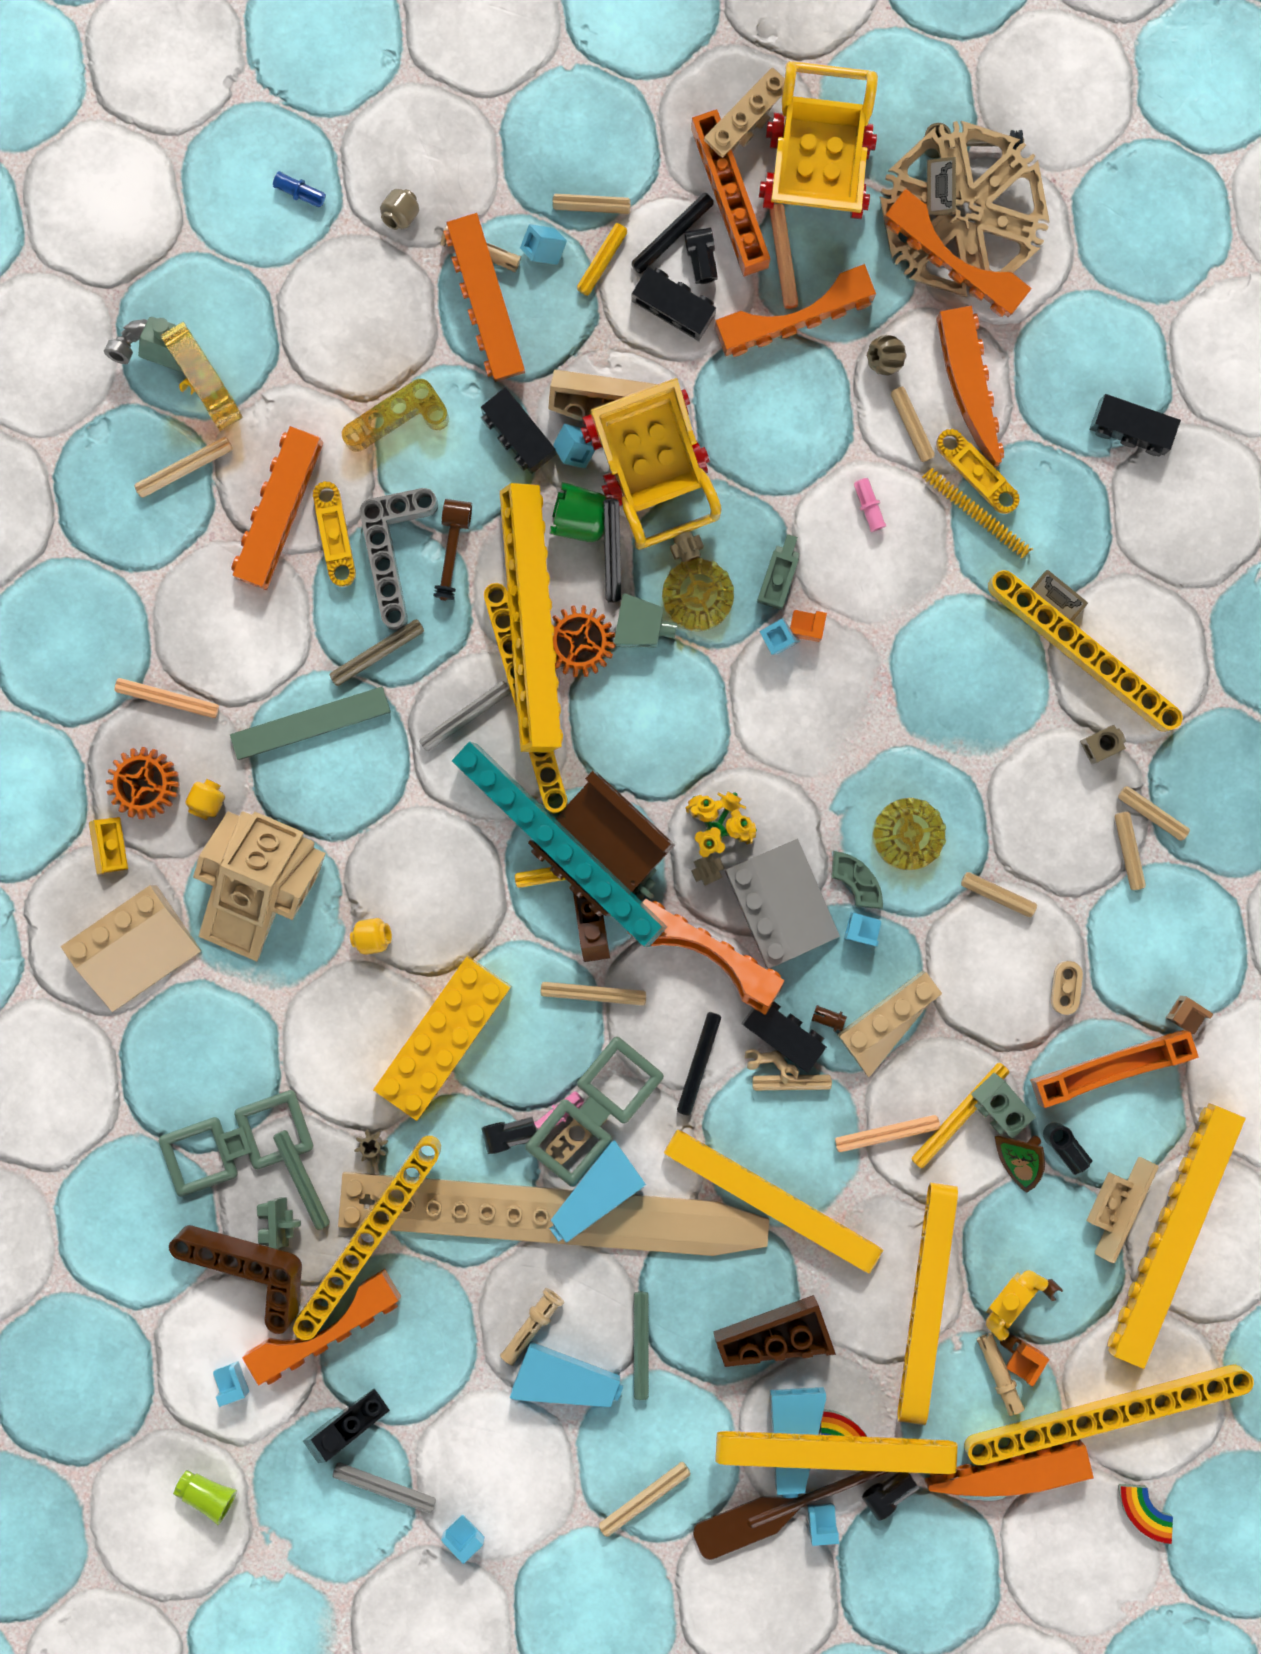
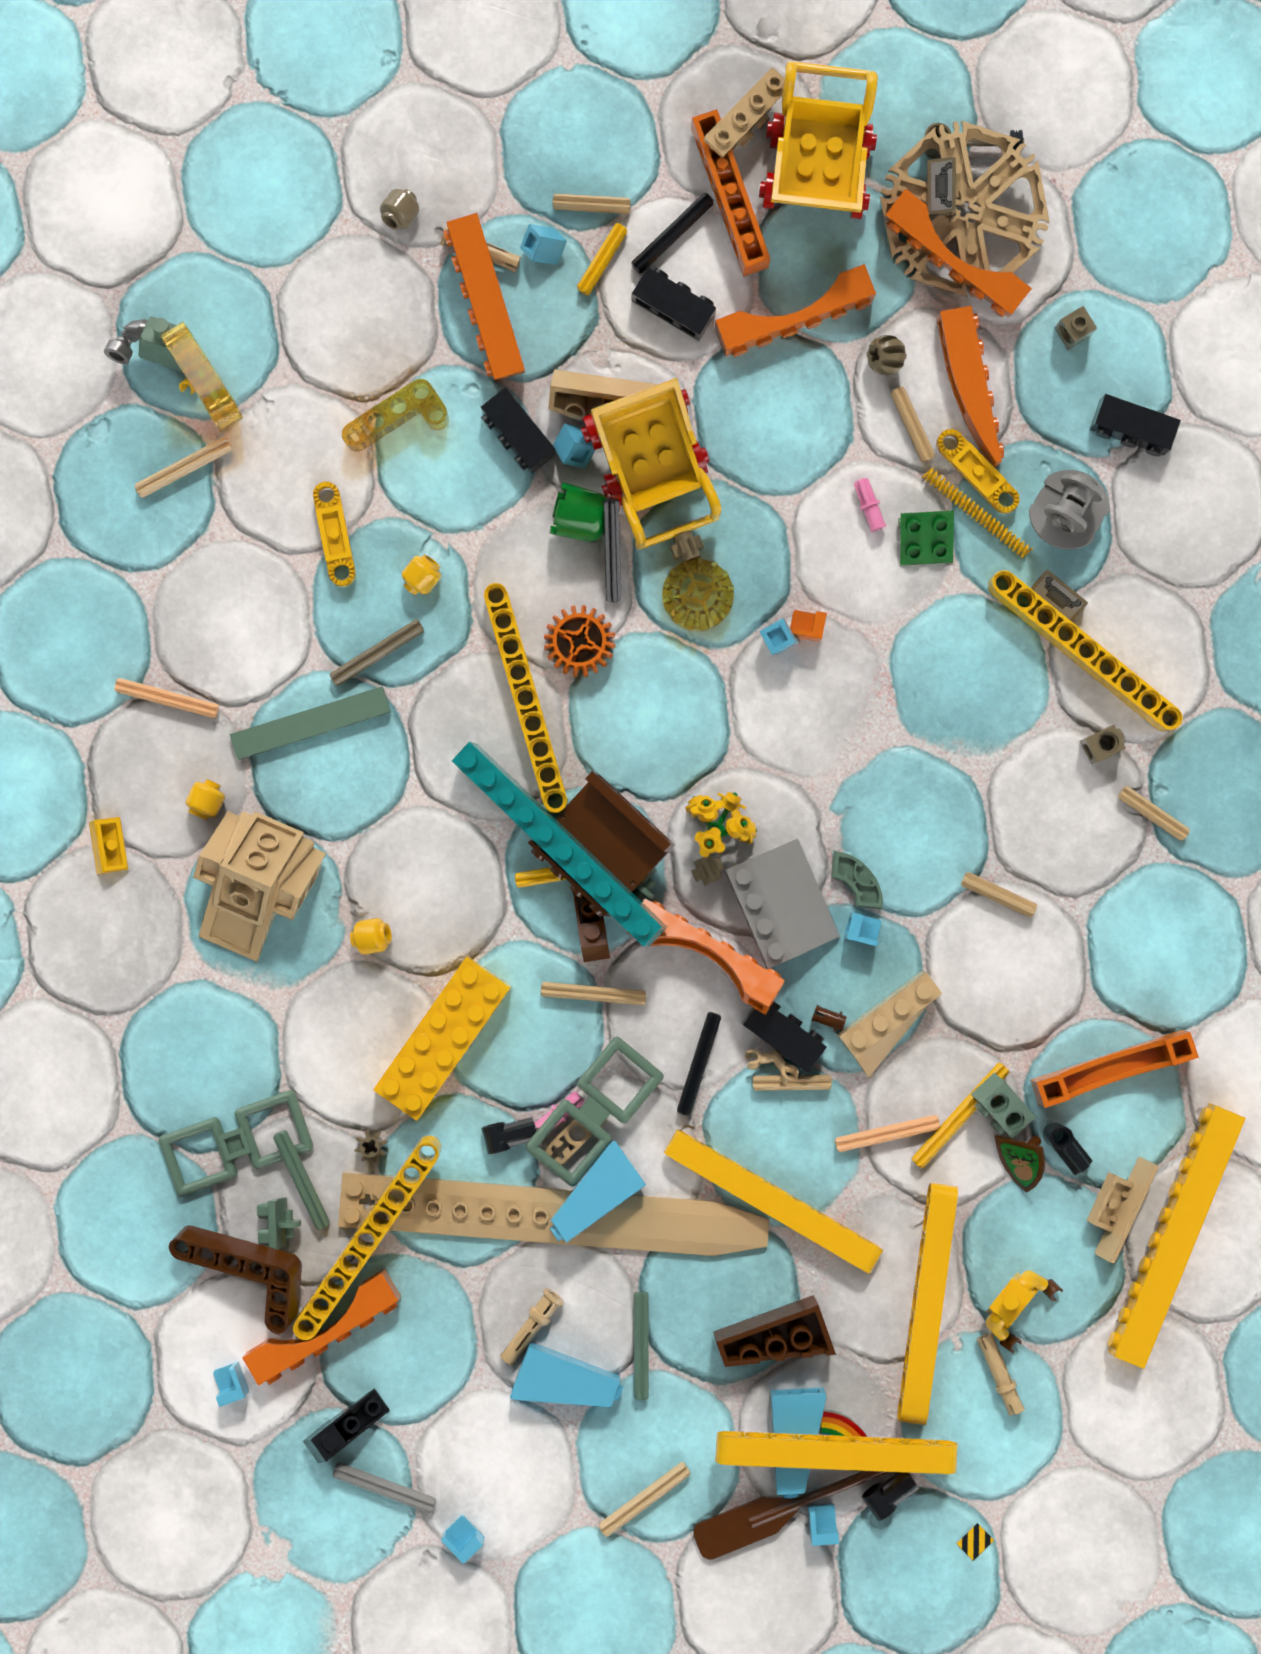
tan slope [60,885,201,1012] -> none
orange gear [106,747,180,819] -> none
lime plant [173,1470,237,1525] -> none
orange brick [231,426,323,590] -> none
blue axle [273,171,326,207] -> none
light grey beam [360,488,438,630] -> none
light grey axle [419,681,511,751] -> none
reddish brown piece [433,499,473,601] -> none
yellow brick [500,483,563,752] -> none
sand green torso [614,593,677,647] -> none
black piece [684,227,718,284] -> none
sand green hinge [757,534,799,610] -> none
light nougat axle [770,204,798,309] -> none
clear yellow gear [872,798,946,870] -> none
orange slope [924,1440,1094,1497] -> none
yellow beam [964,1364,1254,1465] -> none
orange panel [1006,1339,1050,1387] -> none
tan plate [1051,961,1083,1015] -> none
tan axle [1115,812,1146,890] -> none
tile [1119,1484,1173,1544] -> none
medium nougat panel [1166,995,1213,1035] -> none
none -> yellow head [401,554,441,595]
none -> green hinge [898,510,954,565]
none -> sticker [956,1523,994,1561]
none -> light grey piece [1029,470,1110,550]
none -> dark tan brick [1054,306,1097,350]

